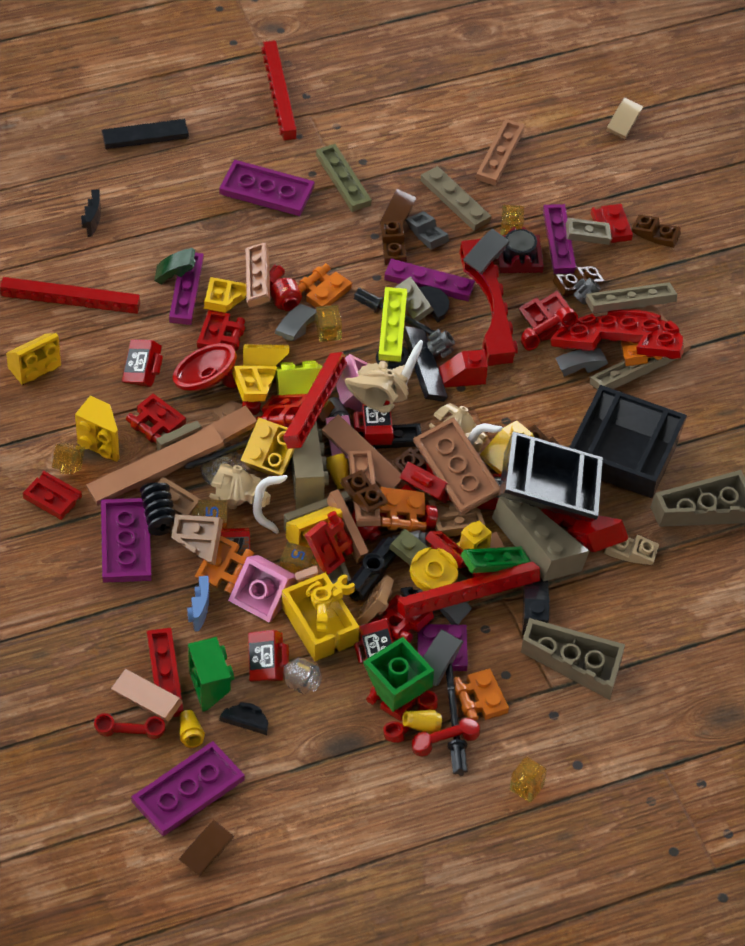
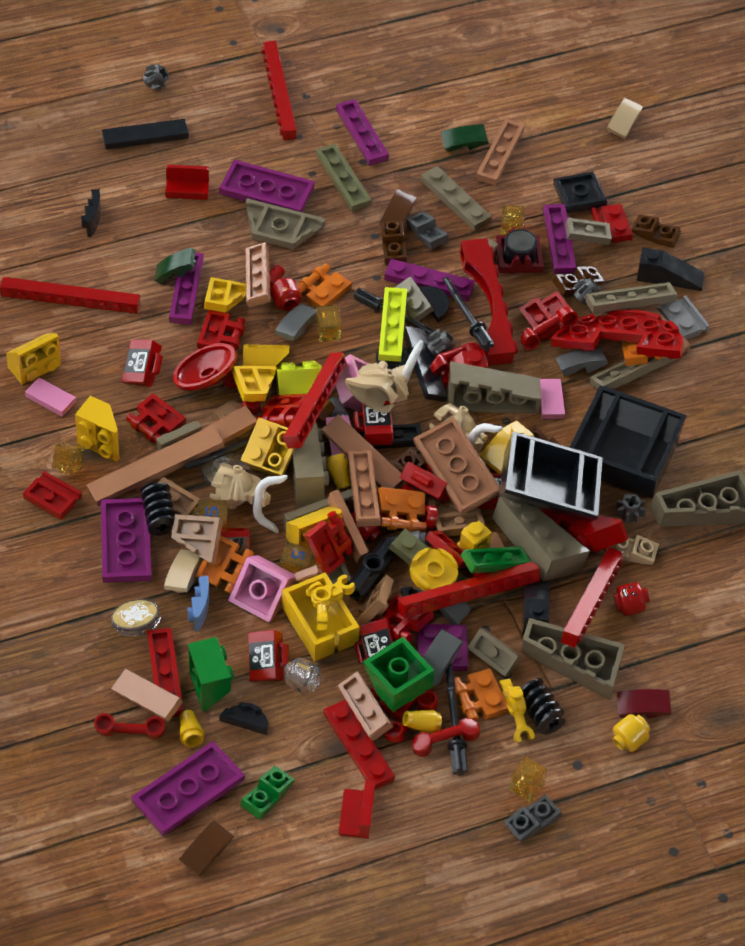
reddish brown slope [340,470,388,513] -> none
dark grey slope [463,229,510,275] -> none
none -> bright pink tile [25,378,76,417]
none -> tile [111,599,161,636]
none -> dark grey gear [143,64,169,90]
none -> tan slope [164,549,204,593]
none -> red panel [165,165,210,200]
none -> green slope [240,766,295,820]
none -> dark tan wing [246,198,326,250]
none -> red plate [323,699,395,790]
none -> magenta plate [336,99,389,166]
none -> nougat tile [338,671,393,741]
none -> red panel [338,780,375,839]
none -> red bar [430,342,483,375]
none -> dark green slope [441,124,489,153]
none -> black piece [442,277,494,351]
none -> dark tan wedge [447,361,541,414]
none -> dark tan plate [467,628,522,677]
none -> yellow piece [499,679,534,743]
none -> dark grey slope [504,794,562,842]
none -> black piece [521,678,566,735]
none -> bright pink tile [540,379,565,419]
none -> black plate [553,171,608,214]
none -> piece [561,547,624,648]
none -> yellow head [612,714,651,752]
none -> red head [613,582,650,616]
none -> dark grey gear [616,494,646,523]
none -> dark red slope [617,689,672,718]
none -> black slope [637,247,704,291]
none -> light grey plate [658,296,710,340]

